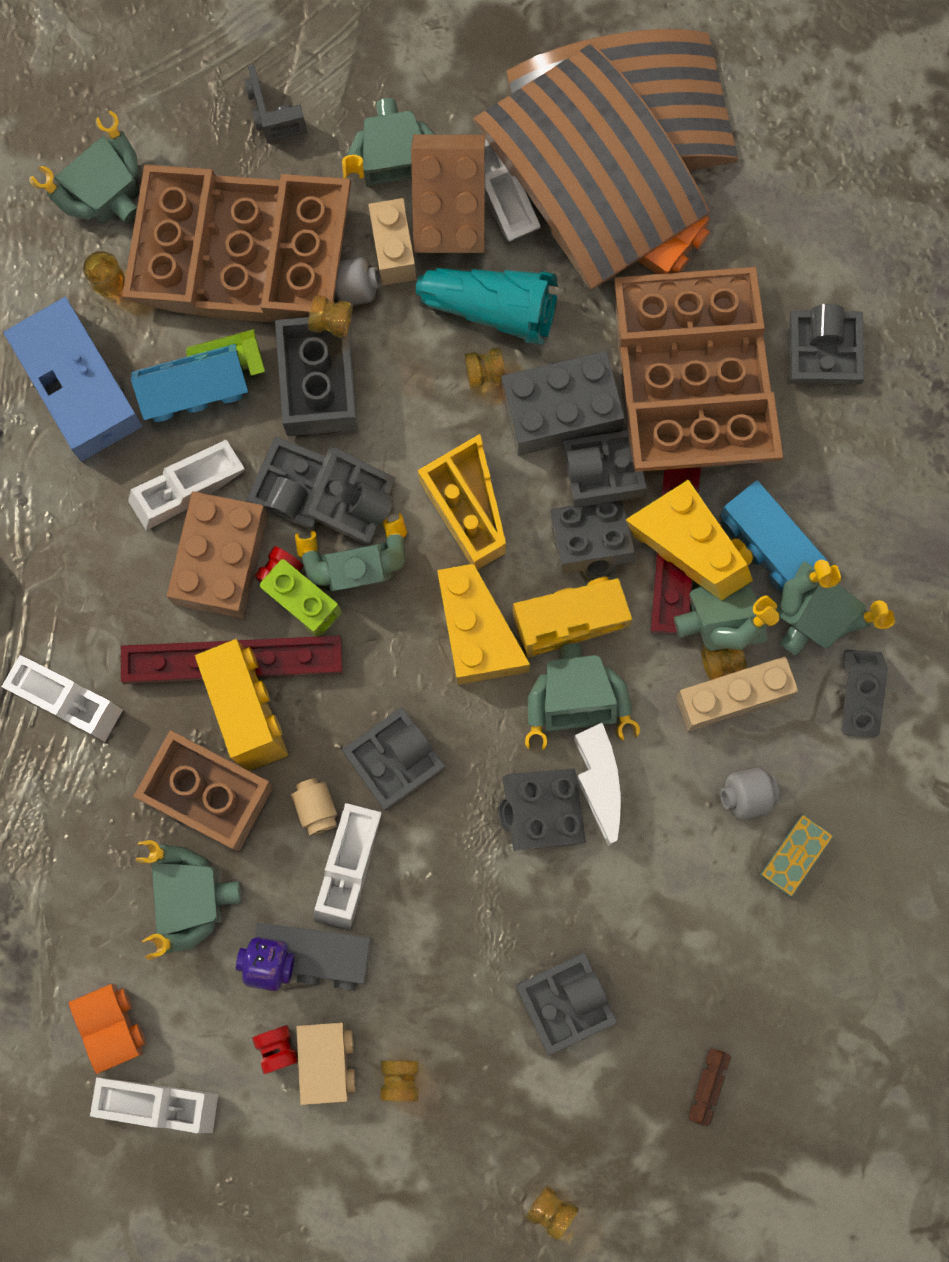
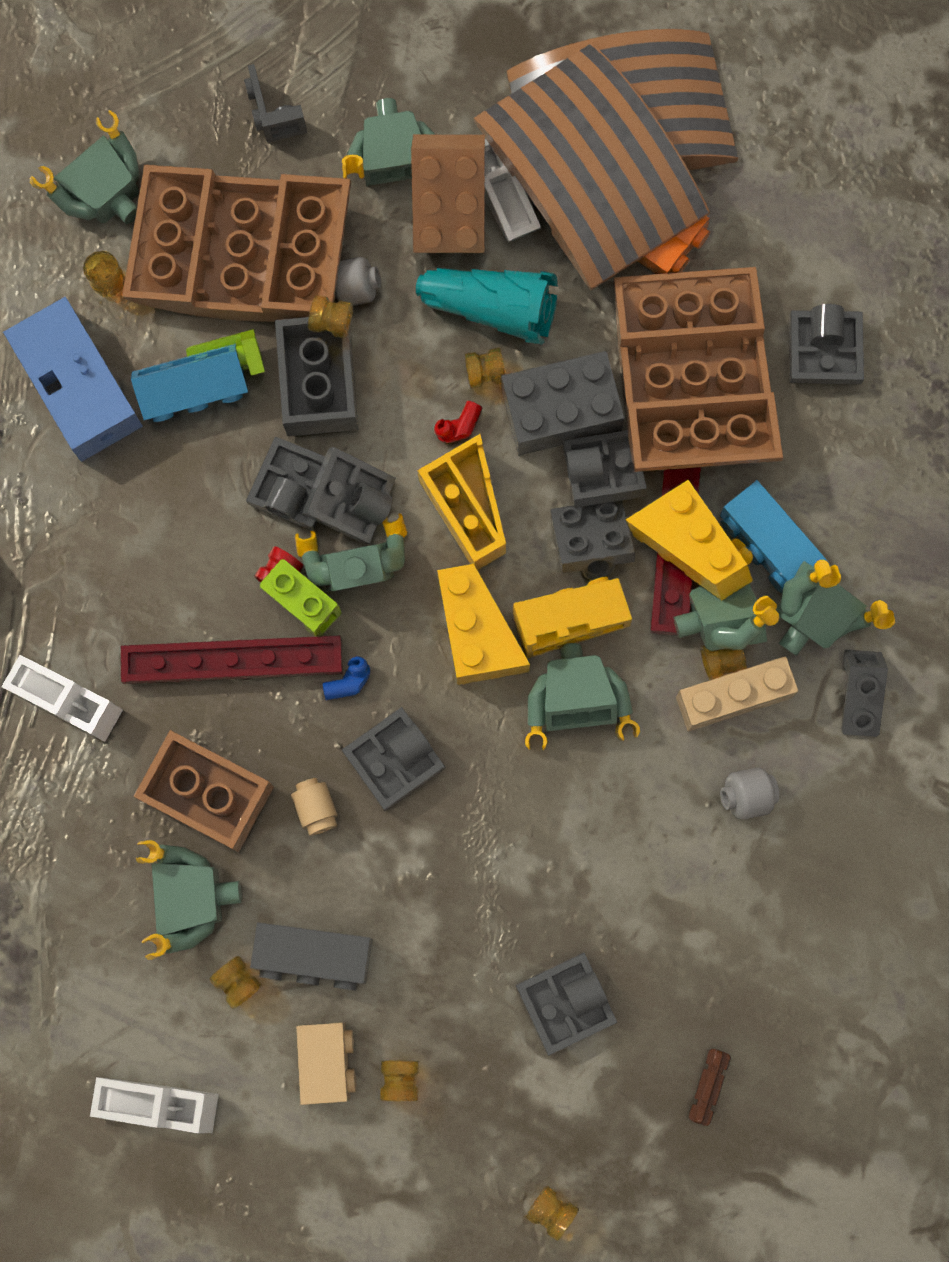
orange brick [68,984,146,1074] -> none
white slope [128,440,245,531] -> none
medium nougat brick [167,491,269,620] -> none
yellow wedge [195,639,289,771] -> none
dark purple head [236,937,295,991] -> none
red wheel [252,1025,298,1074] -> none
white slope [314,803,382,930] -> none
tan brick [368,198,417,286] -> none
dark grey plate [498,769,586,851] -> none
white slope [574,723,621,846] -> none
tile [759,814,834,898] -> none
none -> clear yellow wheel [209,956,263,1009]
none -> blue arm [323,656,370,701]
none -> red arm [434,401,483,443]

